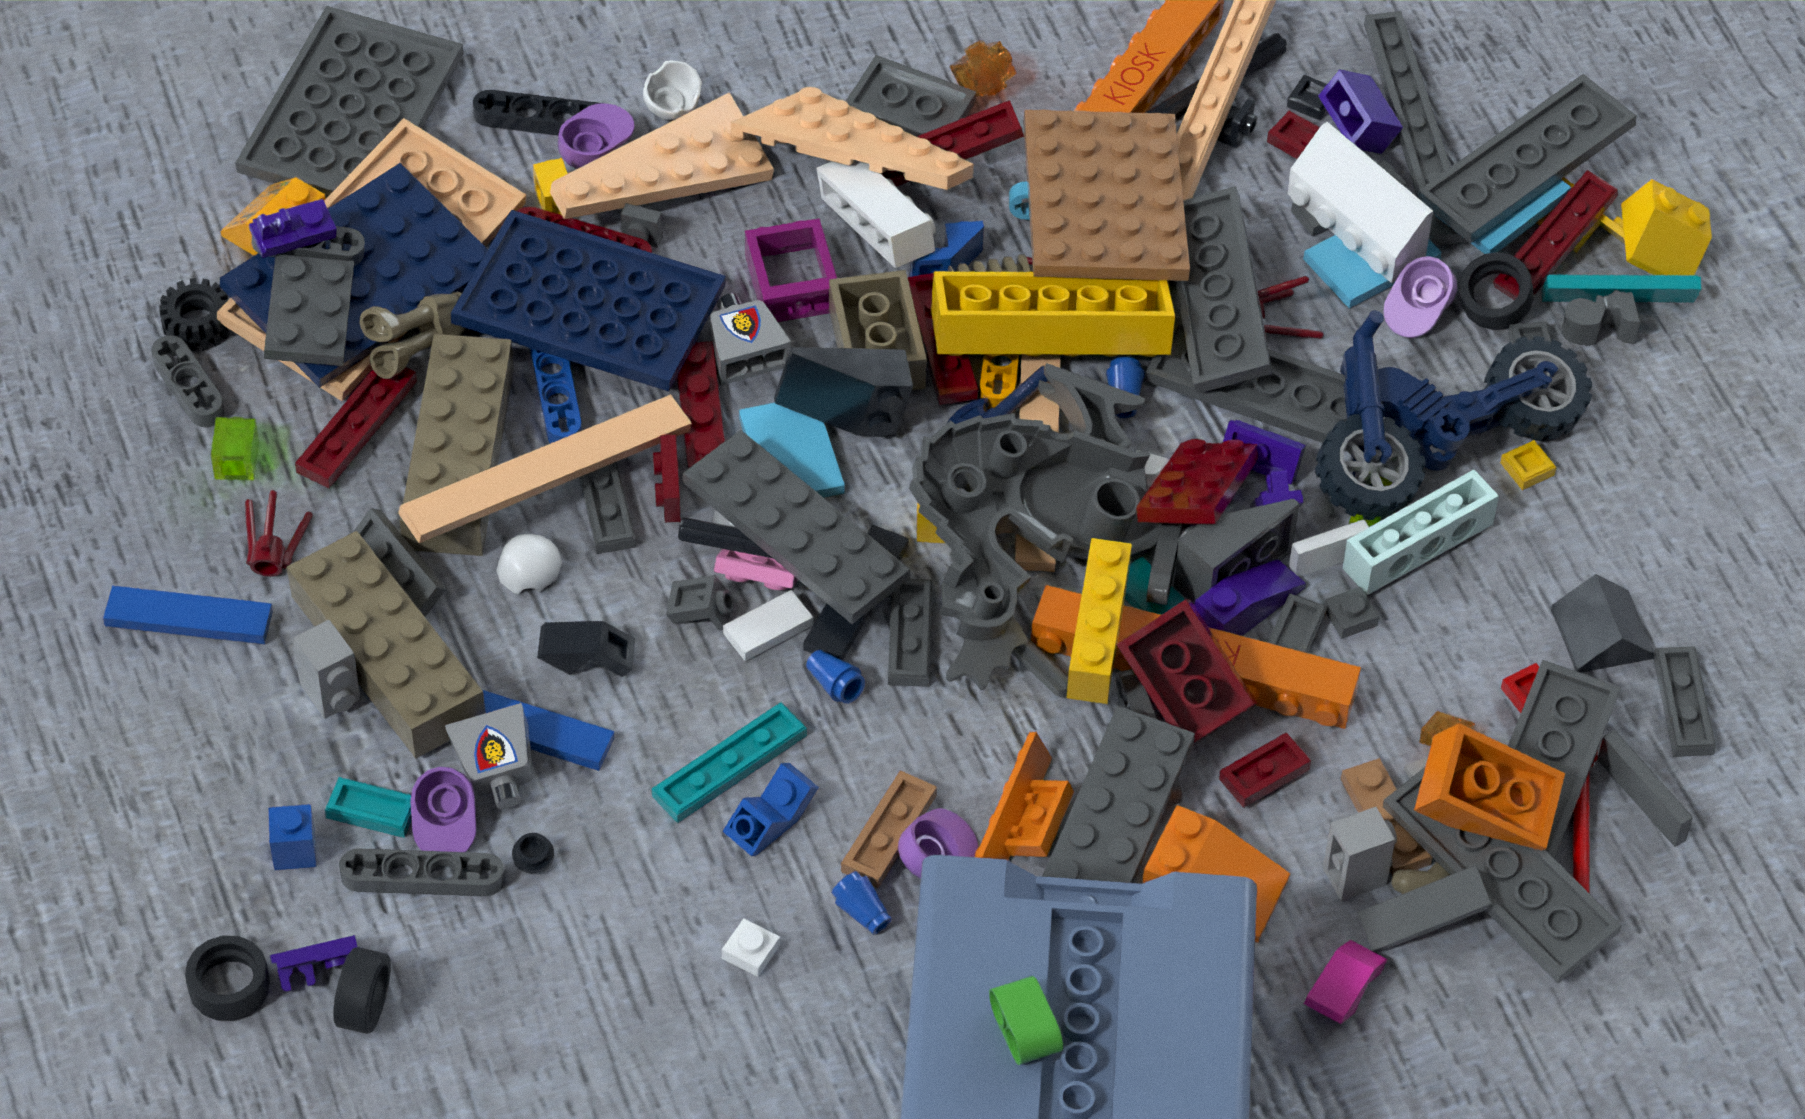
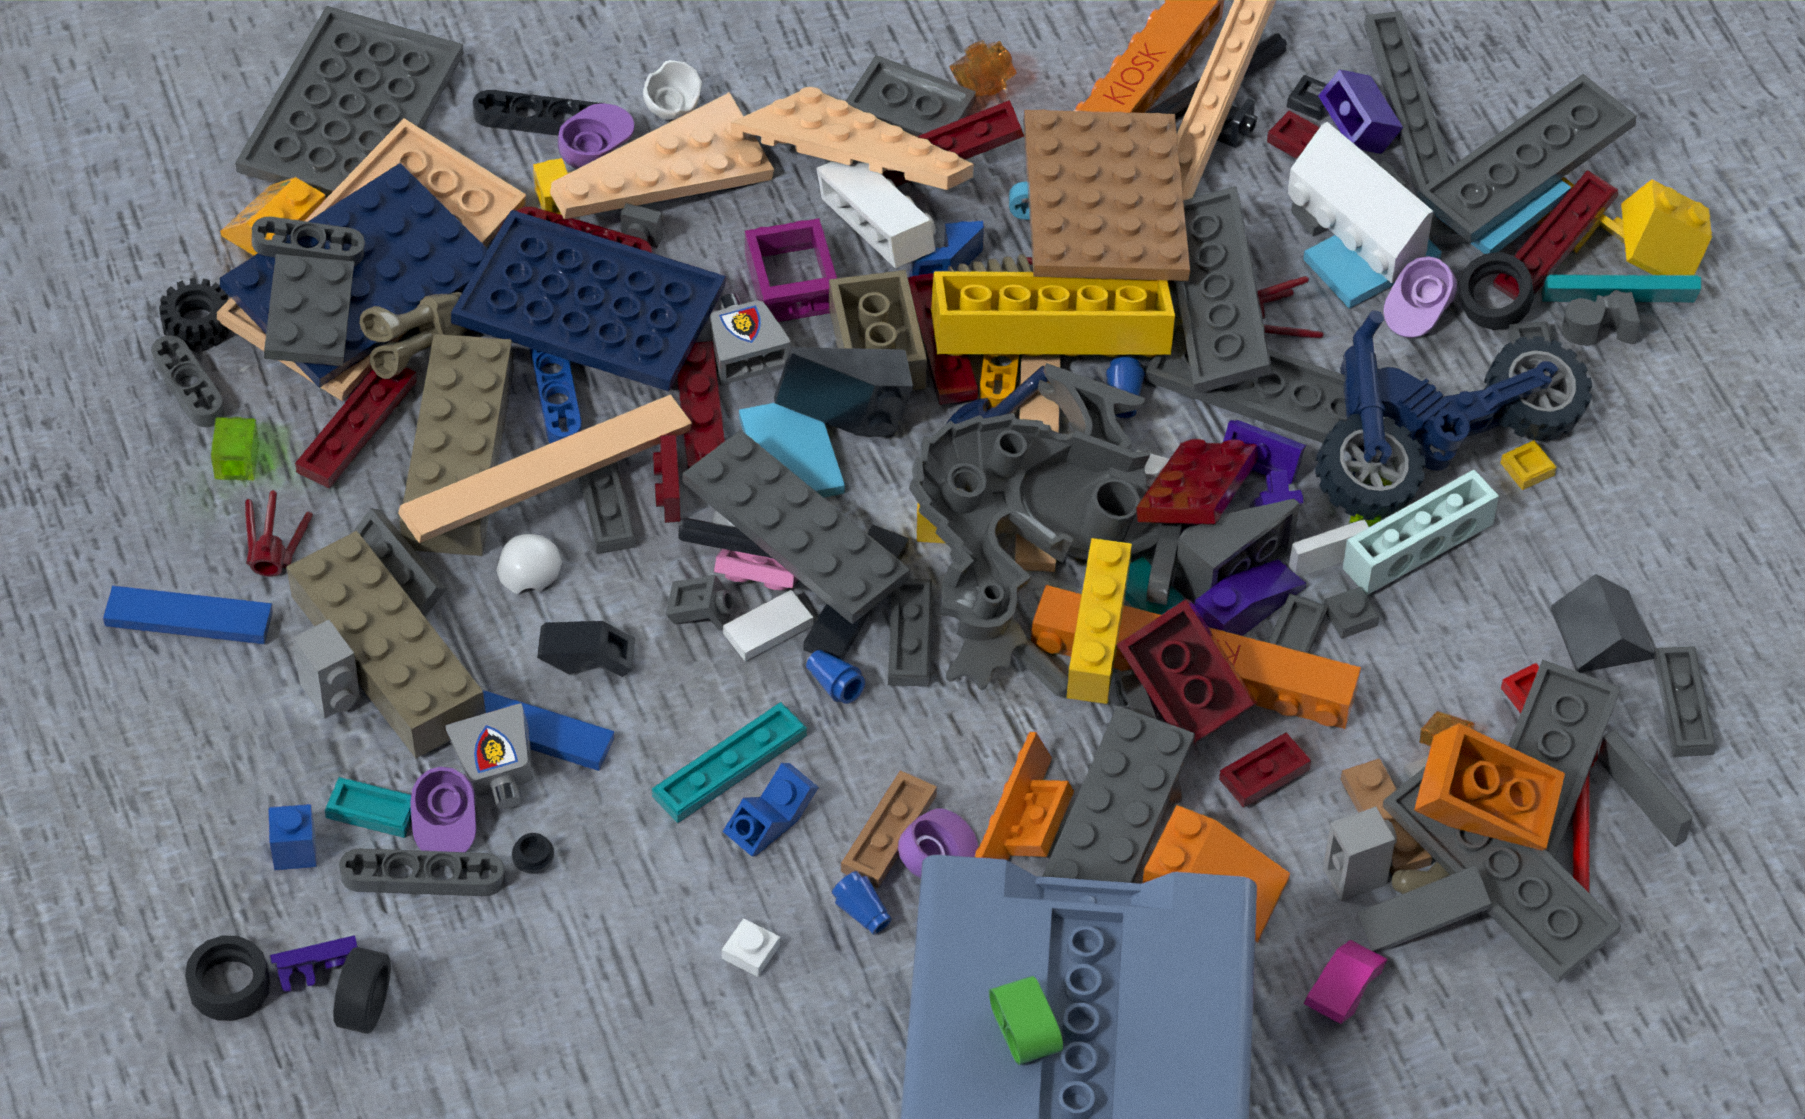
dark purple plate [249,199,337,258] -> none

